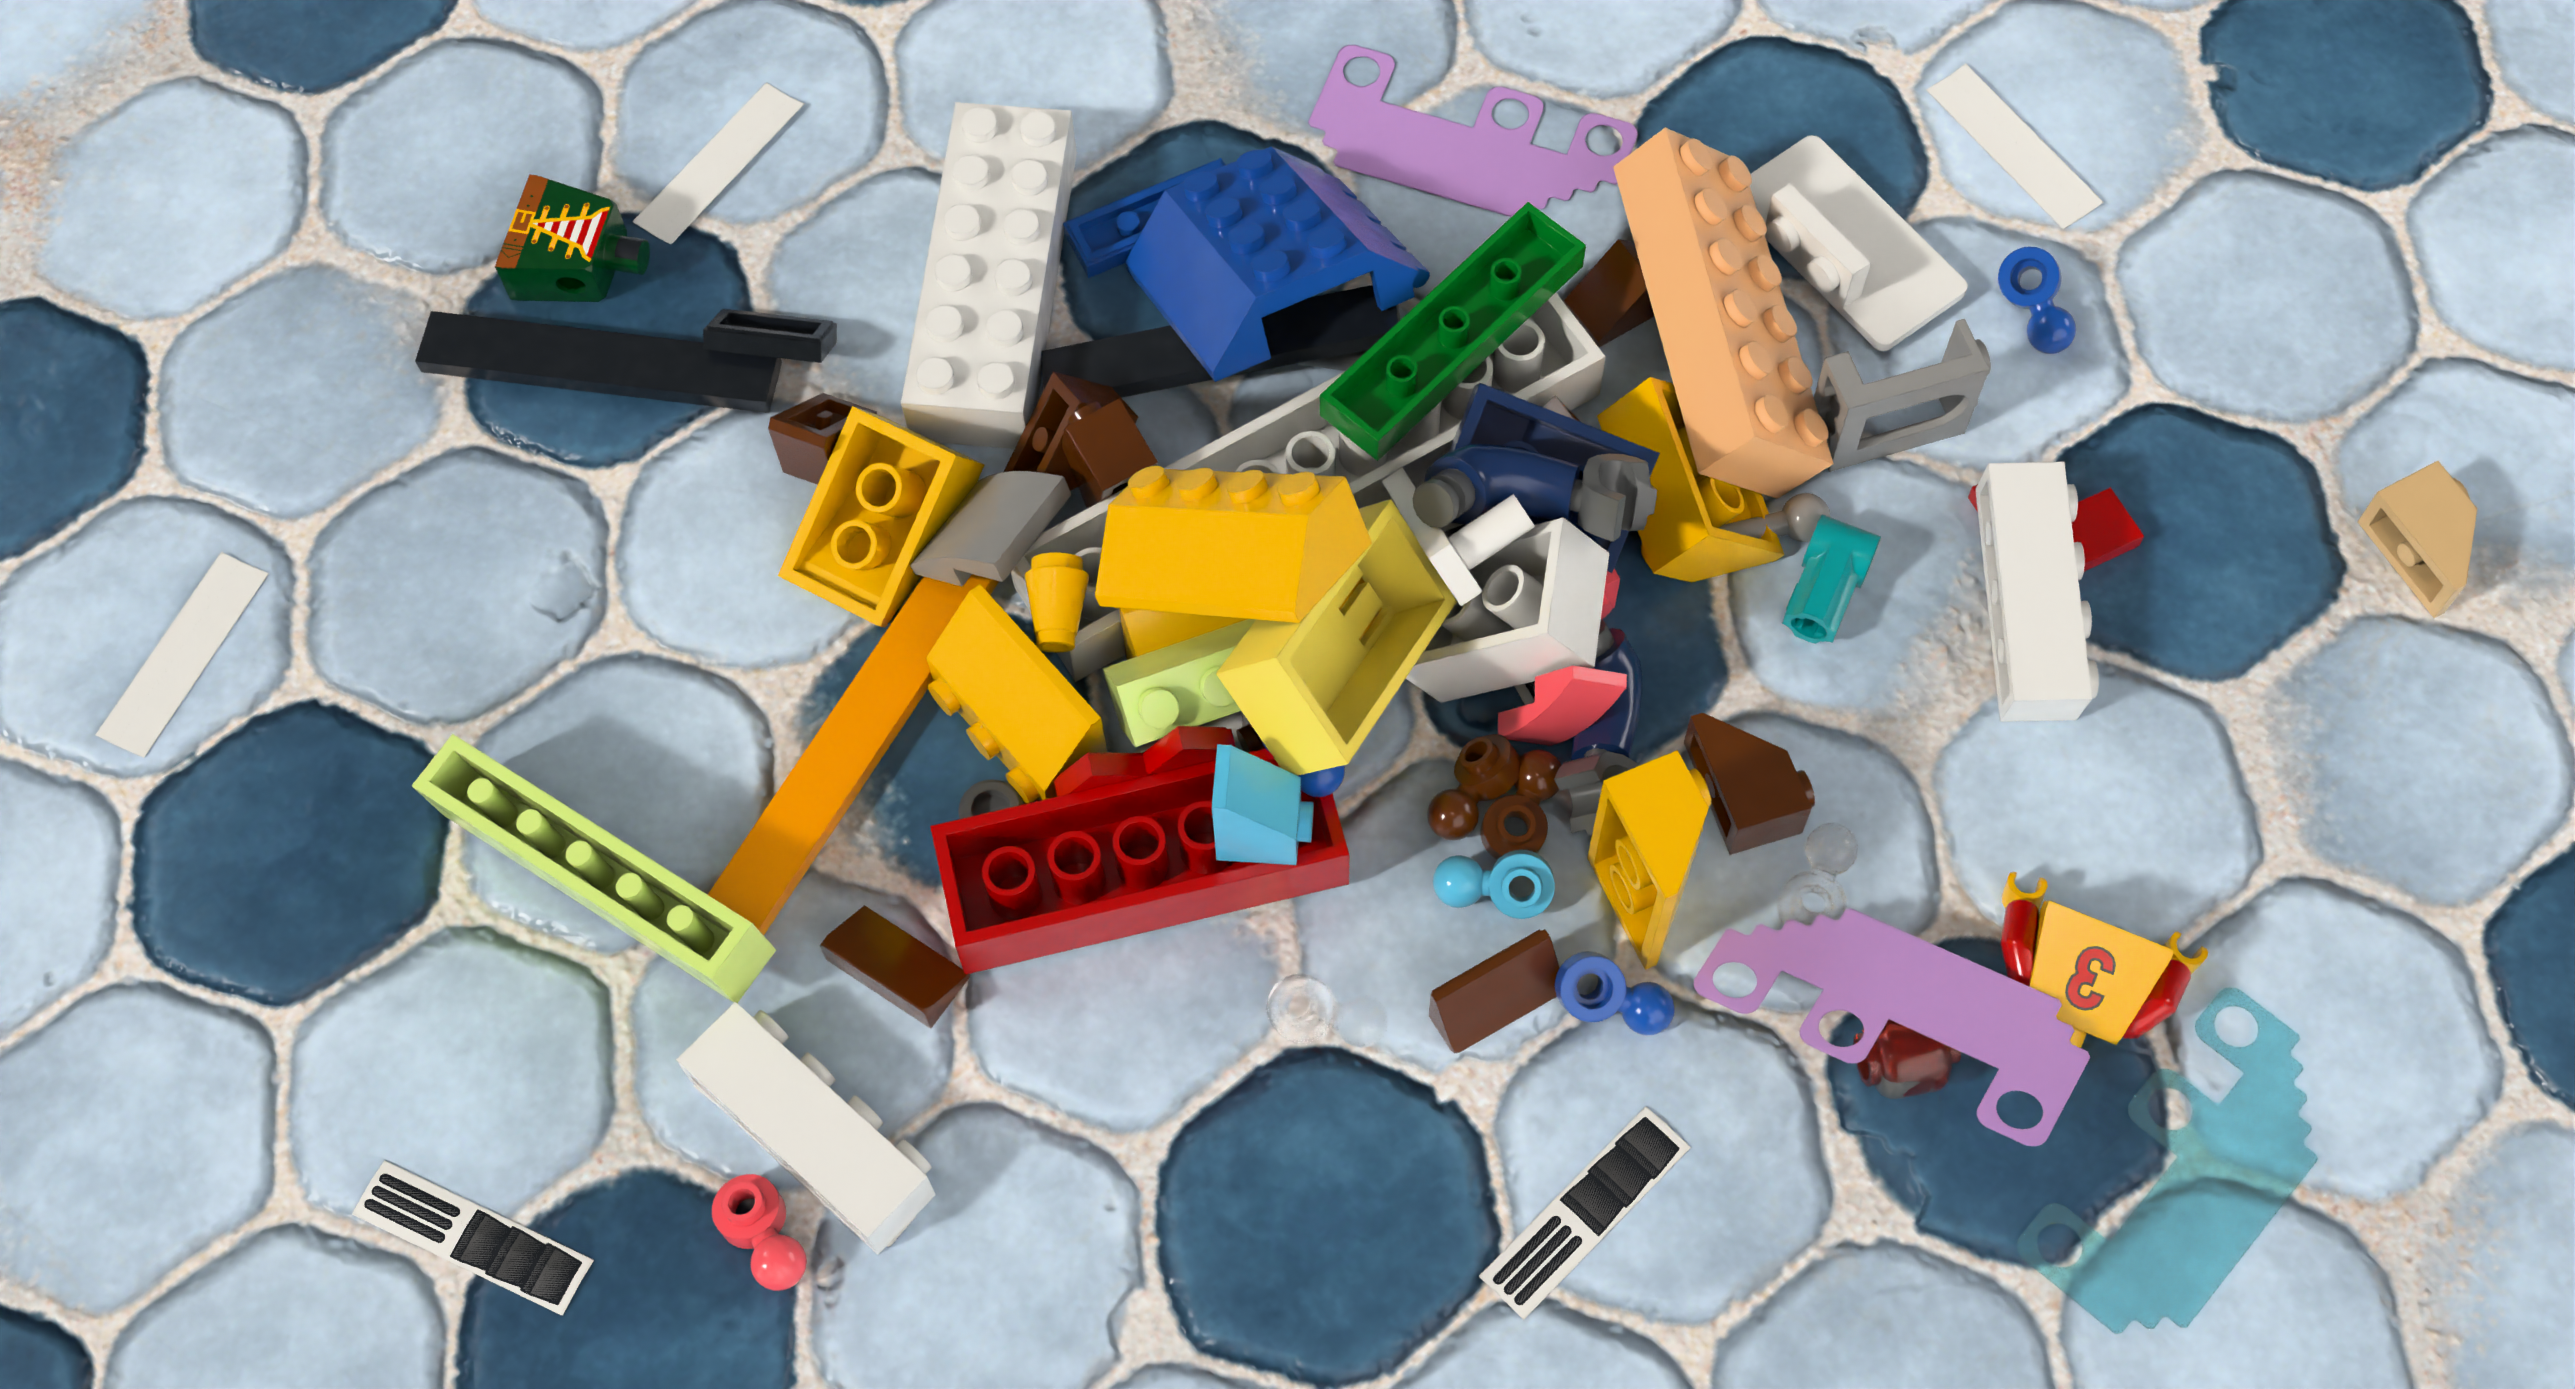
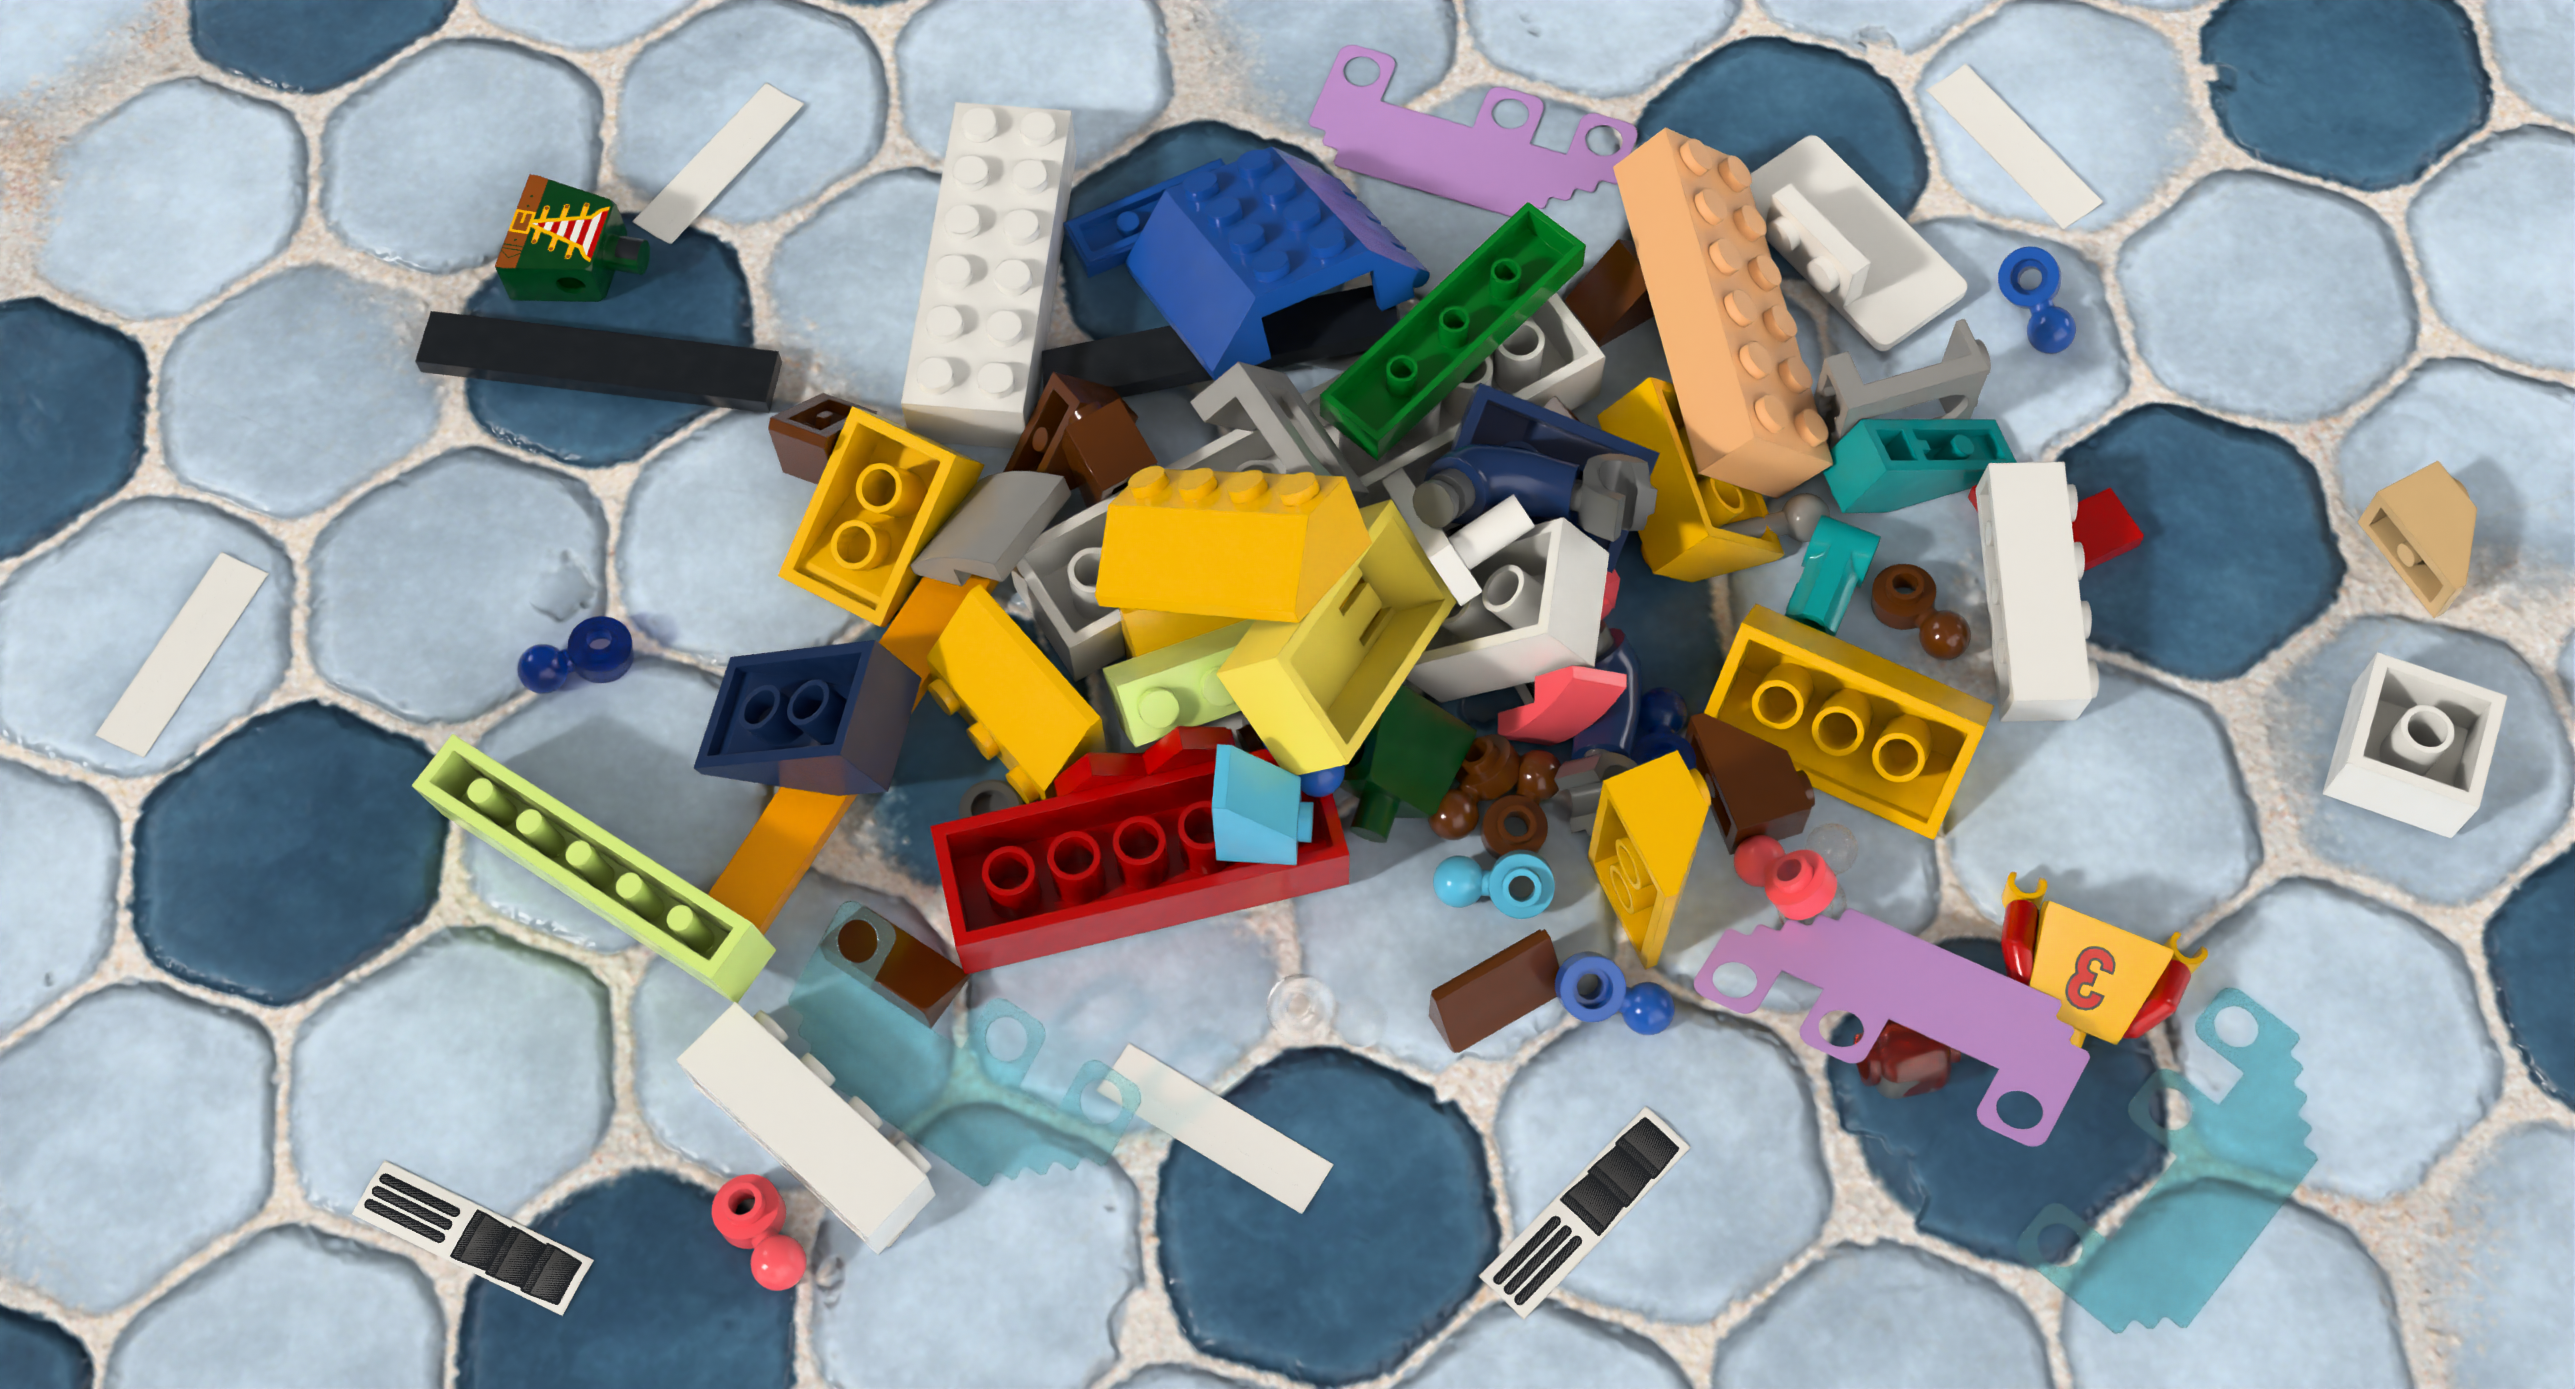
black tile [703,309,837,363] -> none
yellow cone [1025,552,1089,653] -> none
none -> clear blue plate [517,616,634,694]
none -> dark blue slope [693,640,922,796]
none -> clear light blue piece [788,901,1141,1187]
none -> white sticker [1096,1043,1334,1214]
none -> light grey panel [1190,361,1369,504]
none -> dark green torso [1339,684,1477,843]
none -> clear blue plate [1631,687,1696,770]
none -> yellow slope [1704,604,1994,840]
none -> coral plate [1734,835,1837,920]
none -> teal slope [1823,419,2017,514]
none -> reddish brown plate [1871,564,1971,660]
none -> white brick [2323,652,2507,838]

